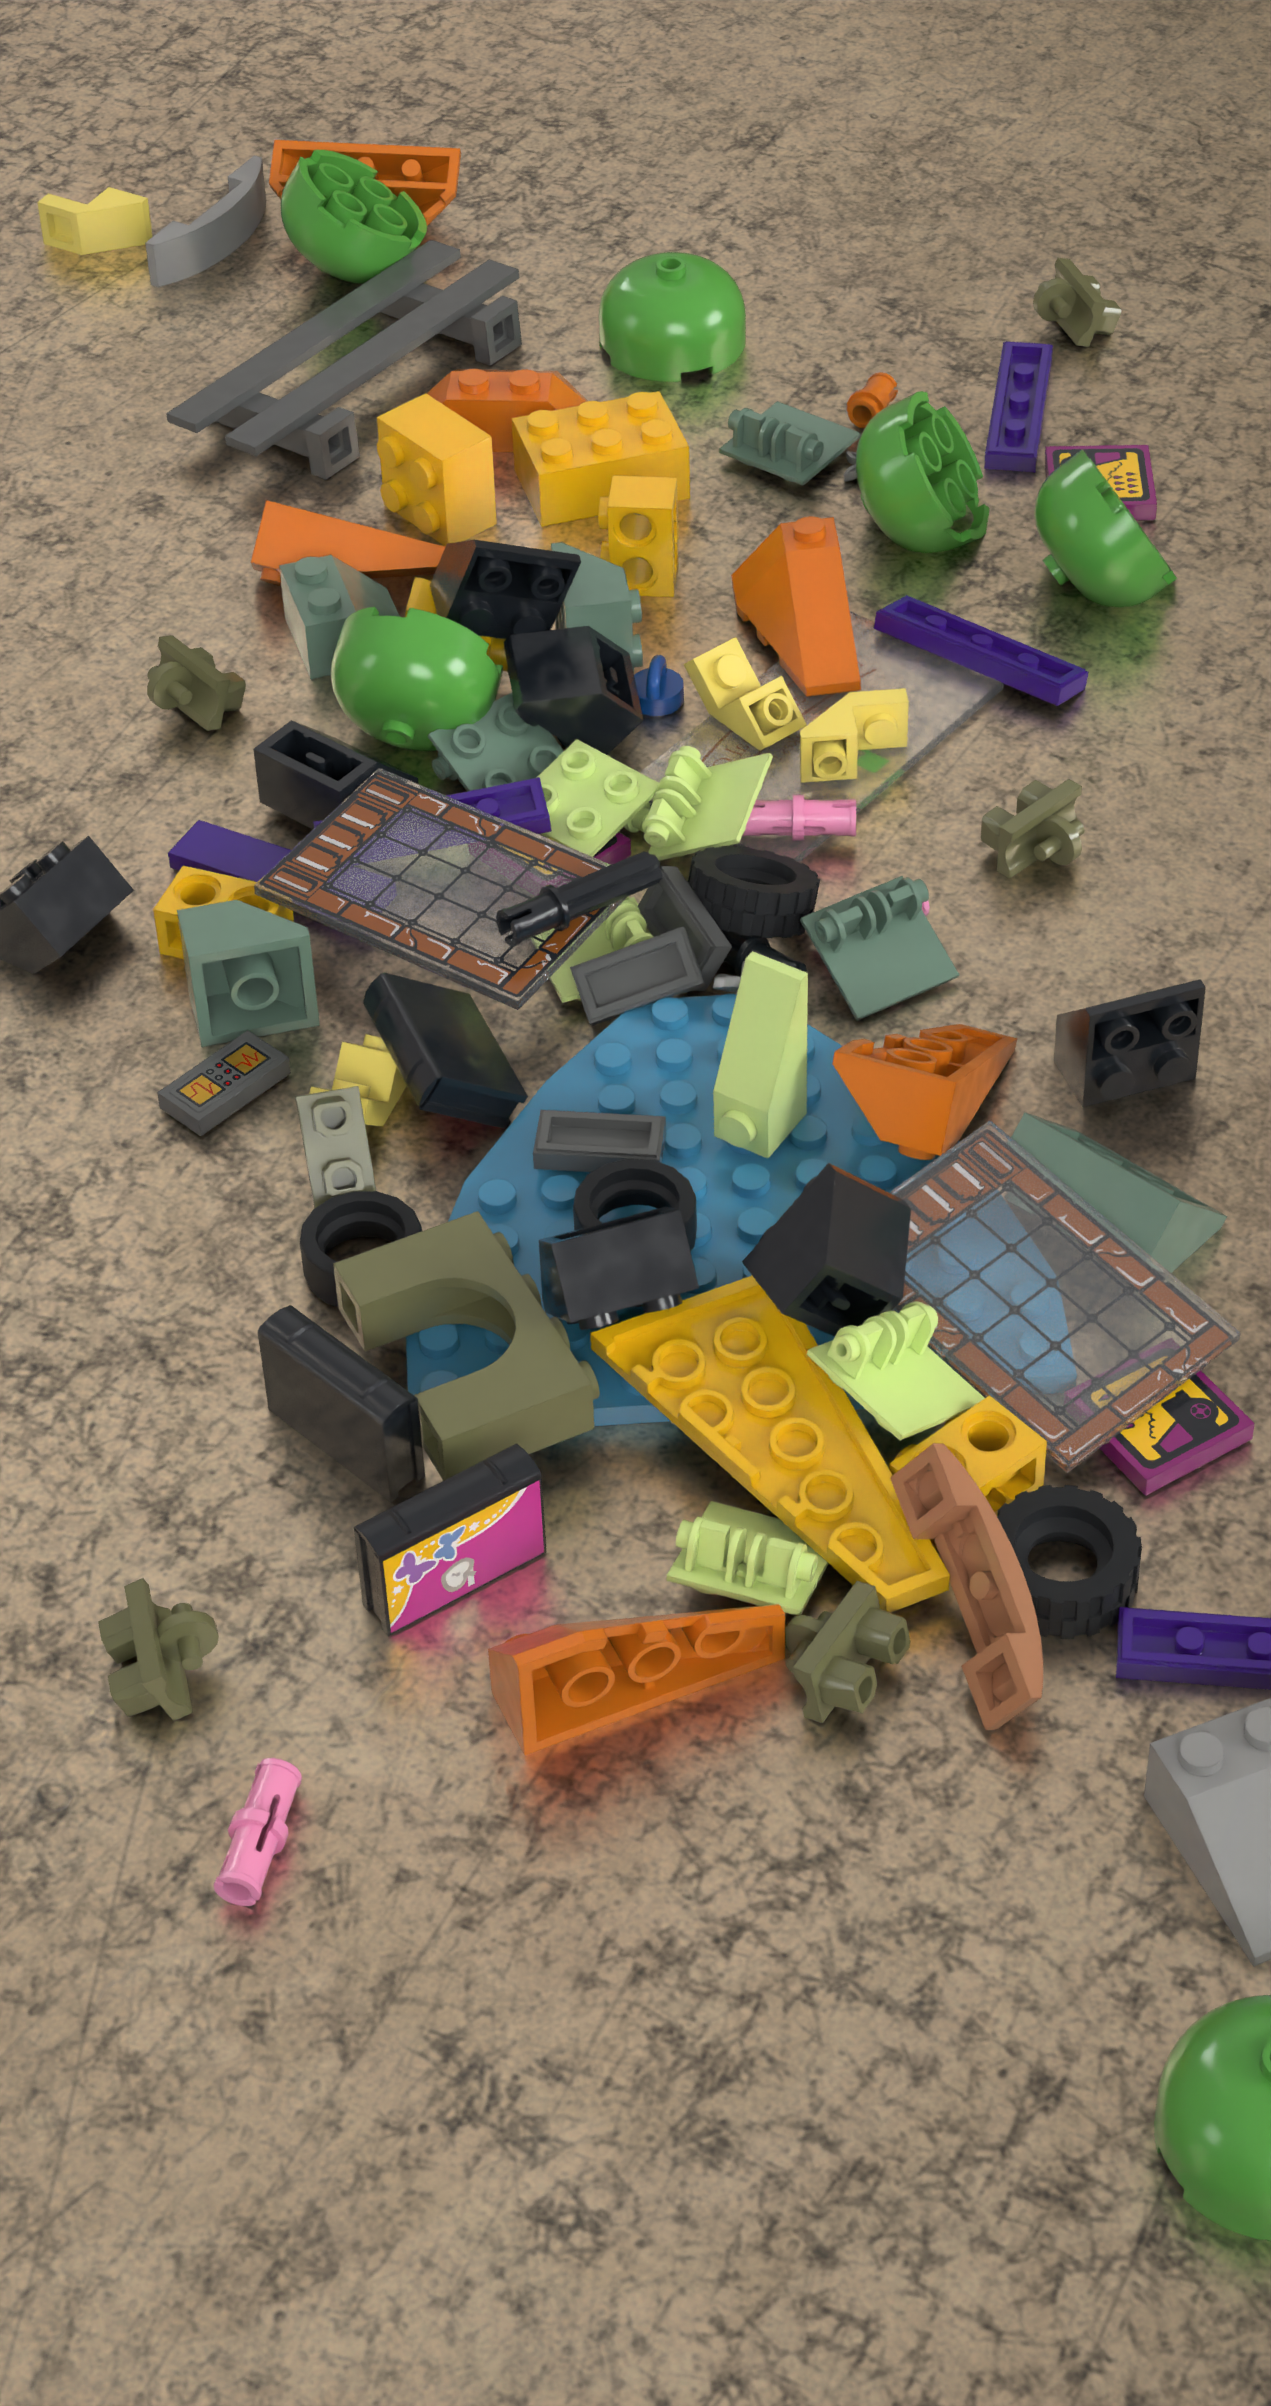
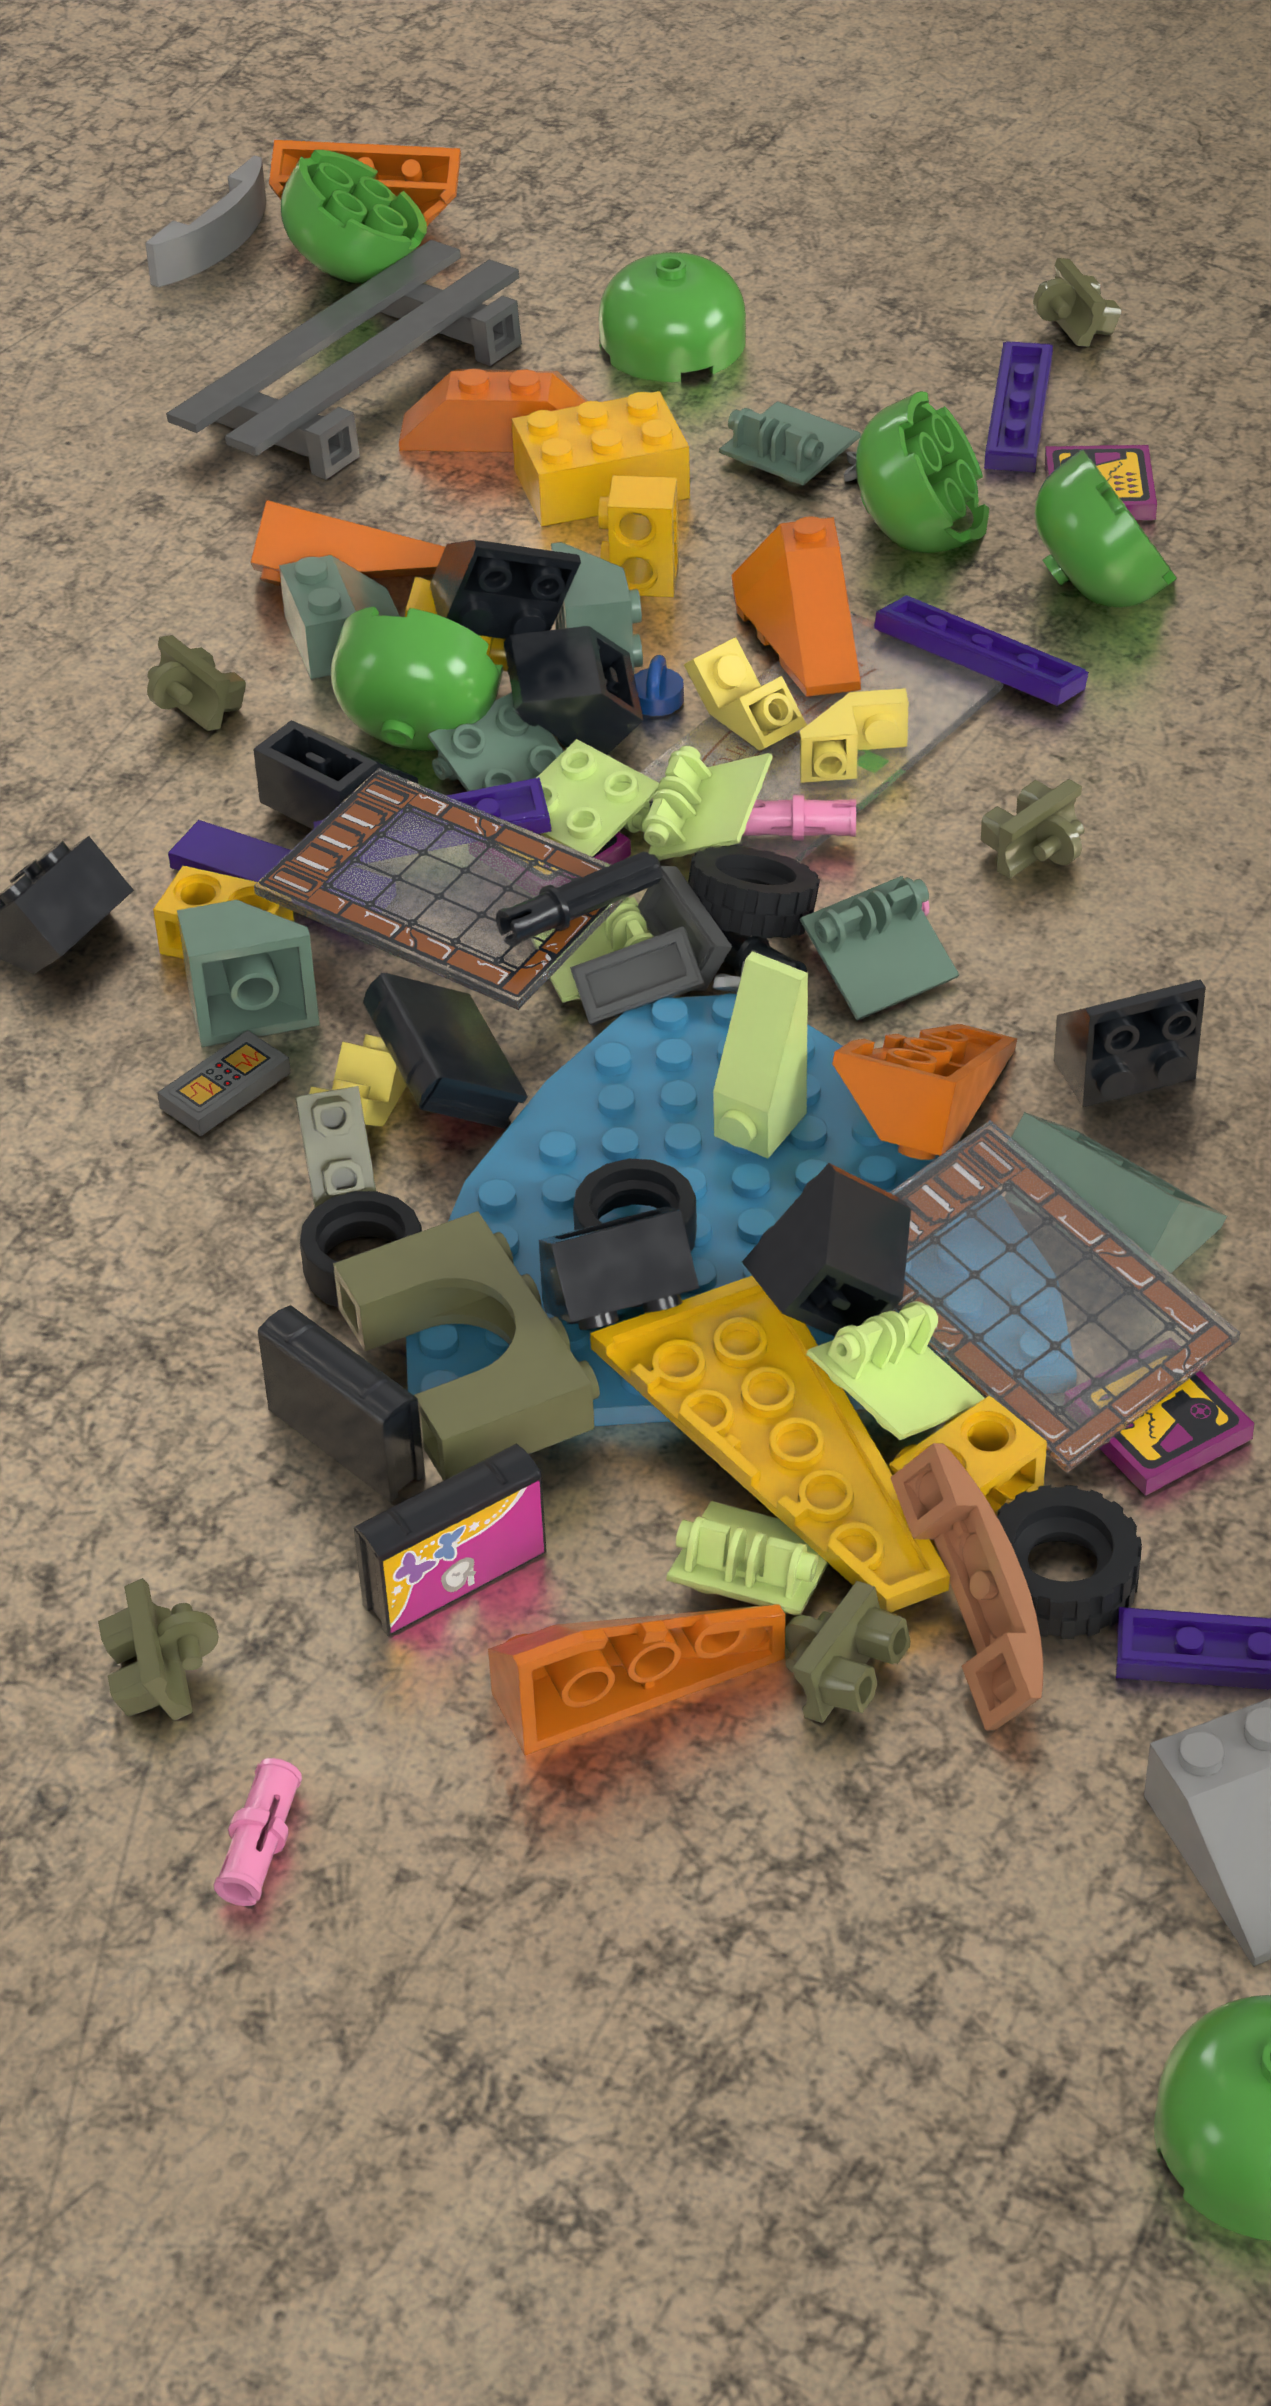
light yellow slope [37,187,153,255] -> none
yellow brick [377,393,497,547] -> none
dark grey tile [533,1110,666,1172] -> none
orange pin [847,372,898,428] -> none

